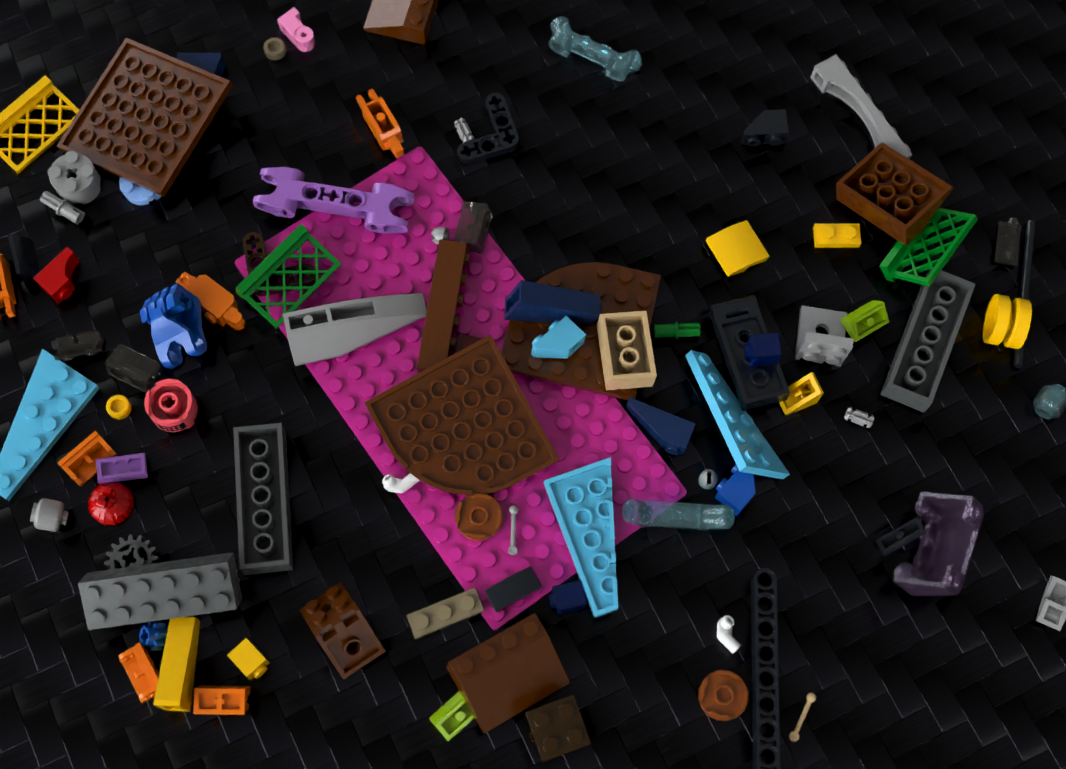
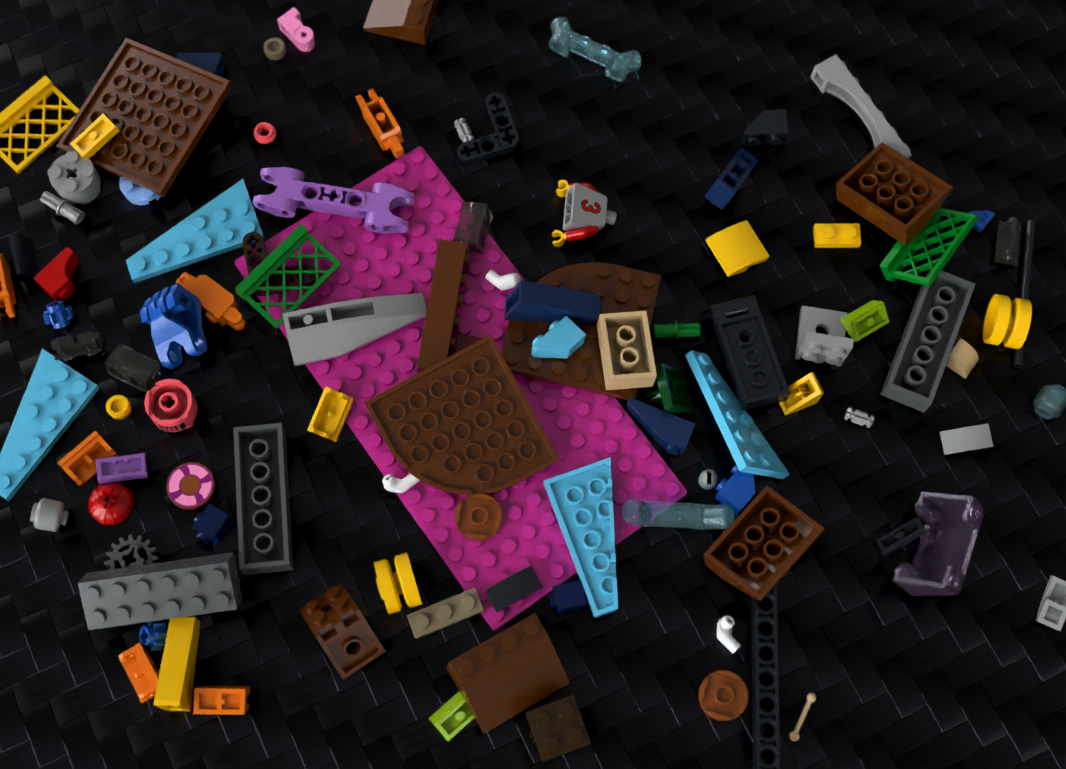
yellow brick [227,638,270,680] -> none
light grey hinge [431,227,449,245] -> none
light grey hinge [508,505,519,556] -> none
clear blue brick [744,333,782,366] -> none
none -> blue gear [42,301,74,329]
none -> yellow plate [70,114,120,160]
none -> medium azure wing [126,179,264,283]
none -> tile [166,462,216,510]
none -> clear blue brick [192,503,233,545]
none -> coral plate [254,122,276,144]
none -> yellow hinge [307,386,354,442]
none -> yellow wheel [374,552,422,615]
none -> white arm [485,270,521,290]
none -> light grey torso [552,180,617,247]
none -> dark green tile [646,363,695,416]
none -> reddish brown slope [703,486,825,602]
none -> dark blue slope [704,147,759,210]
none -> light grey slope [940,423,994,455]
none -> tan brick [946,338,979,379]
none -> blue tile [965,210,995,233]

